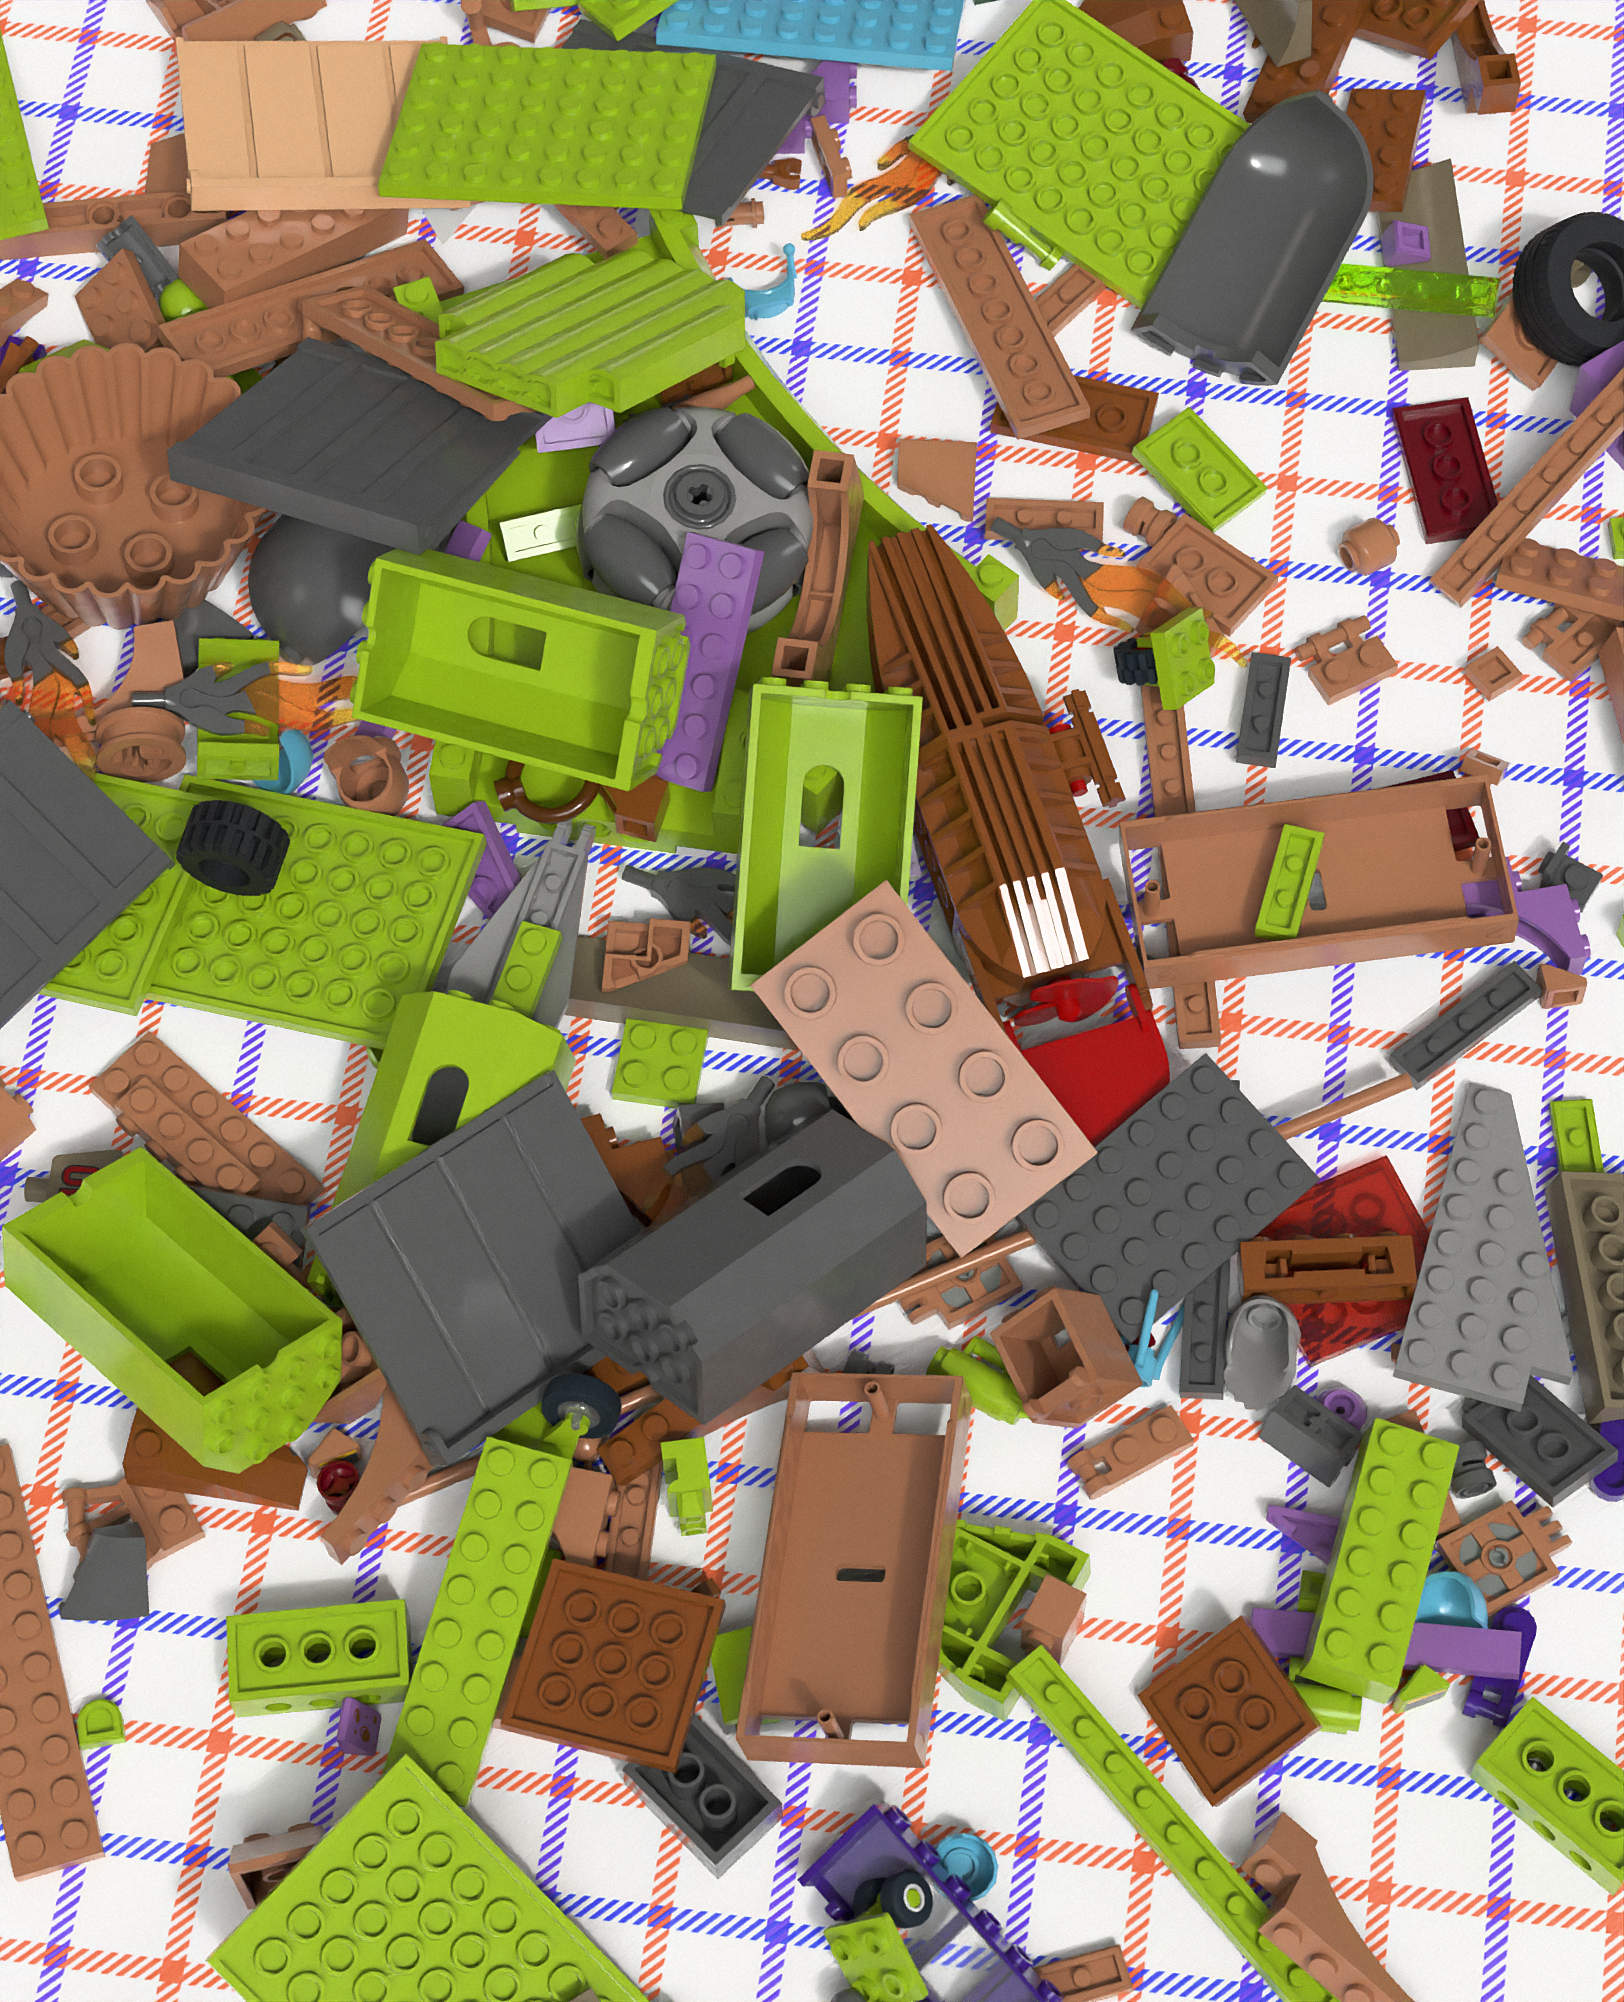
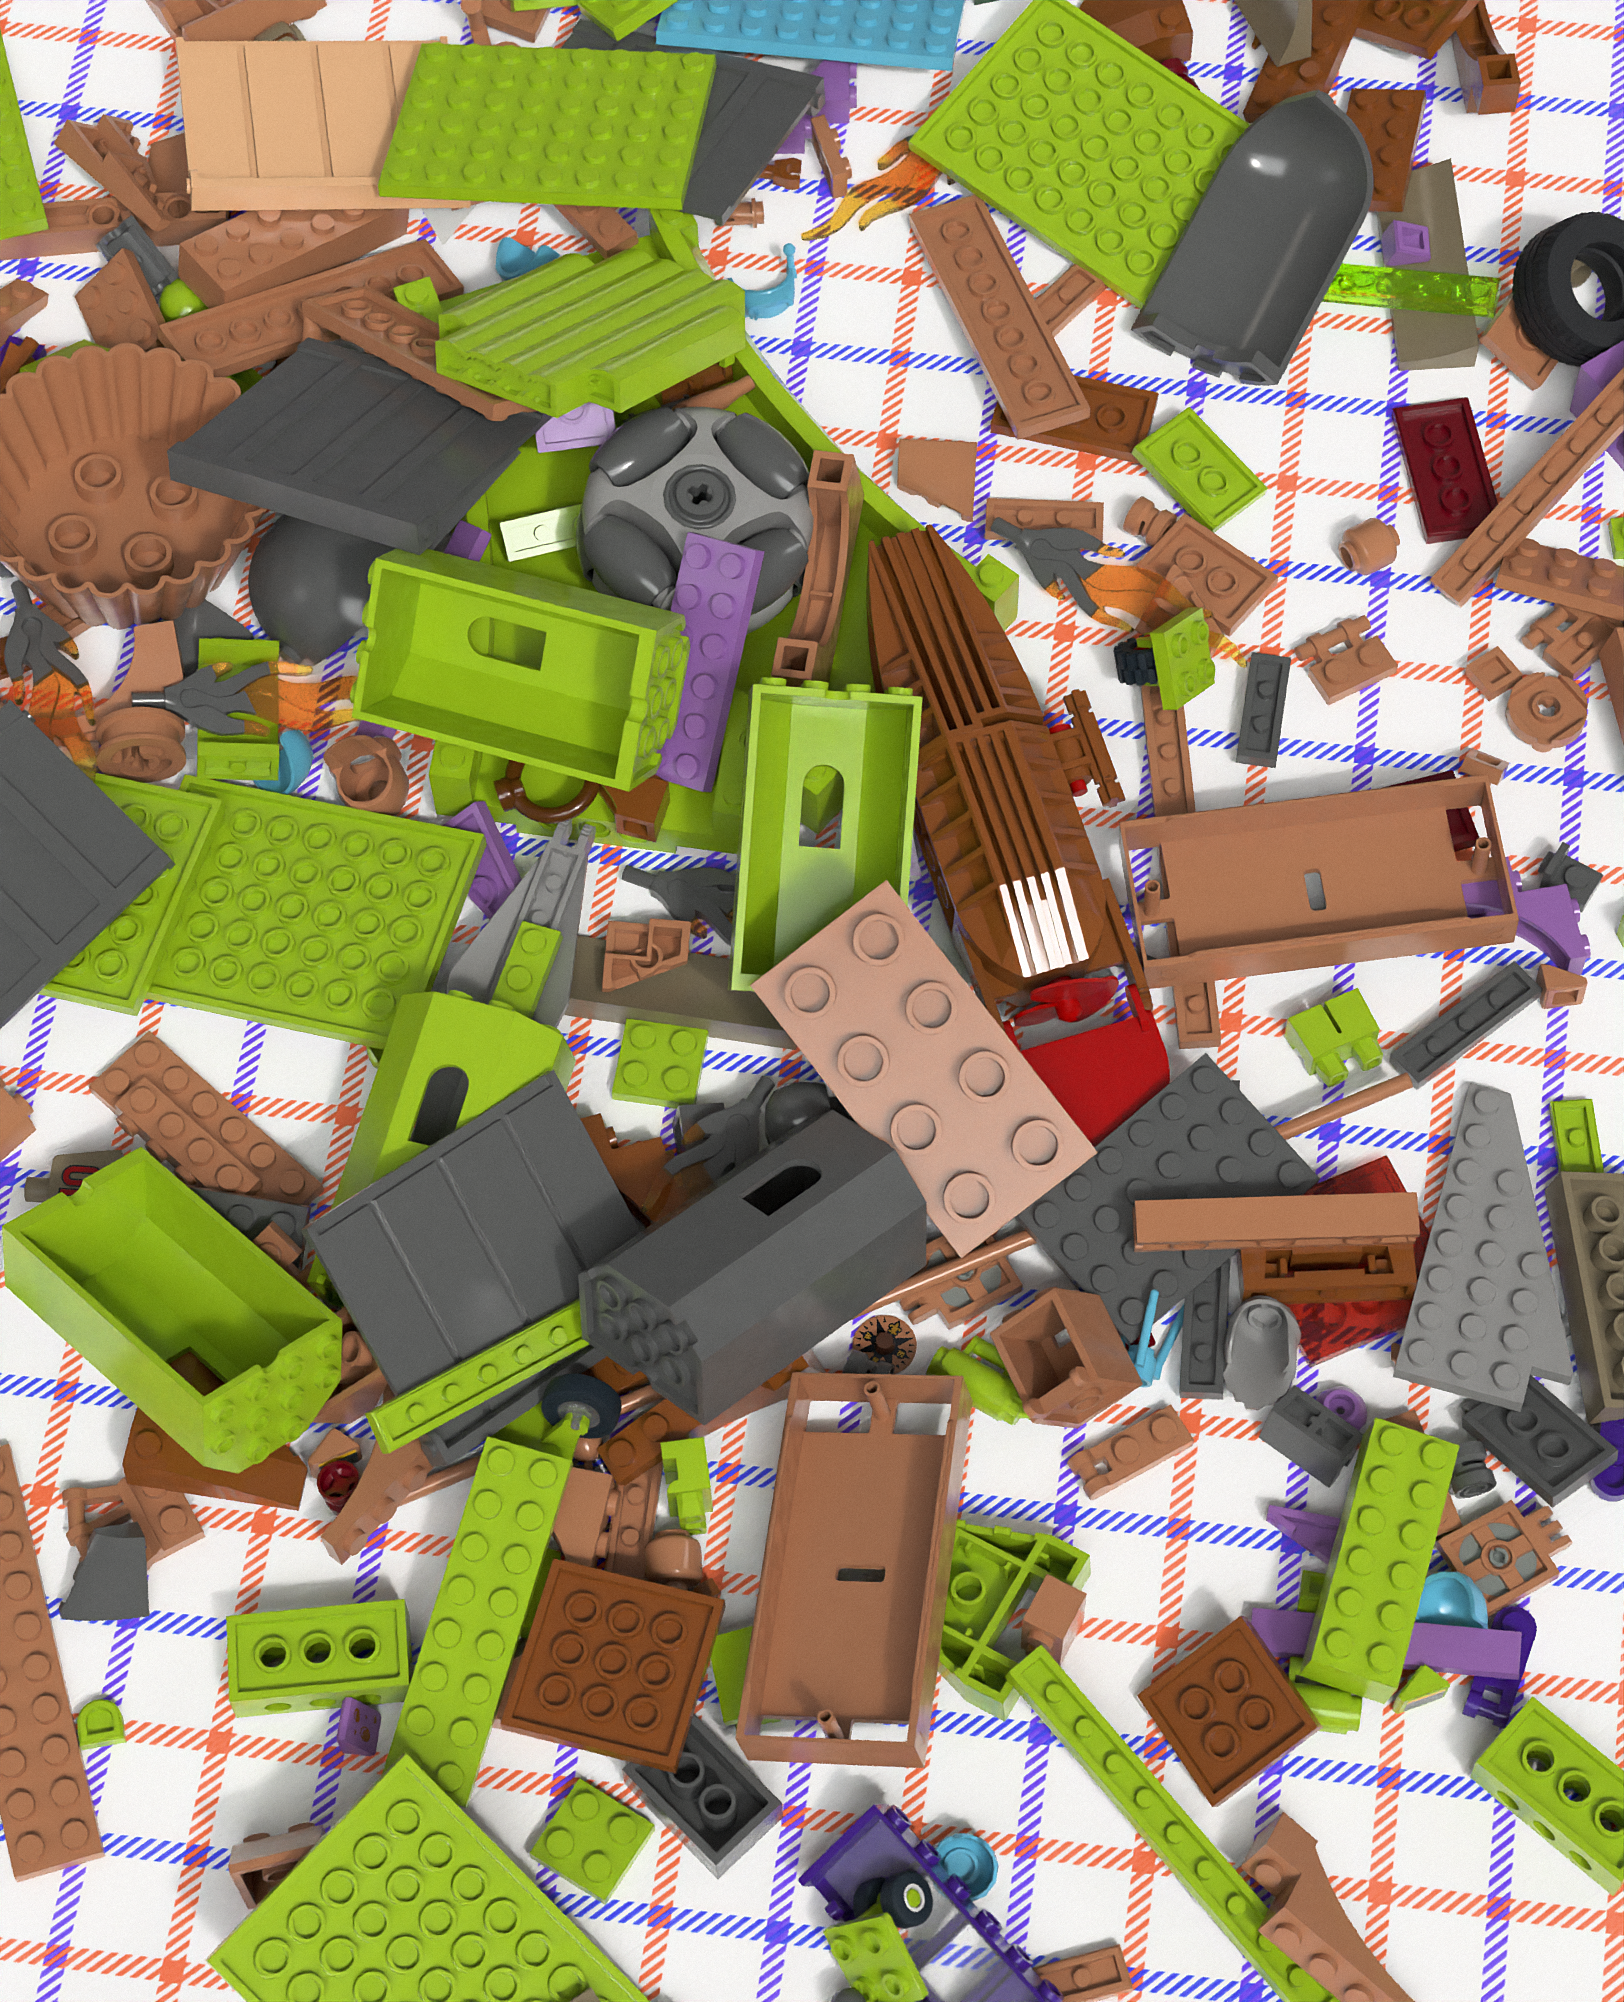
black tyre [176,800,290,896] -> none
lime piece [982,198,1063,271] -> none
lime plate [1255,824,1325,941] -> none
none -> nougat wedge [54,114,171,232]
none -> lime tile [365,1298,589,1454]
none -> medium azure helmet [495,237,561,281]
none -> lime plate [529,1778,656,1905]
none -> nougat head [645,1529,703,1591]
none -> piece [852,1315,917,1374]
none -> nougat piece [1132,1192,1420,1252]
none -> lime hips [1284,987,1383,1088]
none -> nougat plate [1505,672,1588,753]

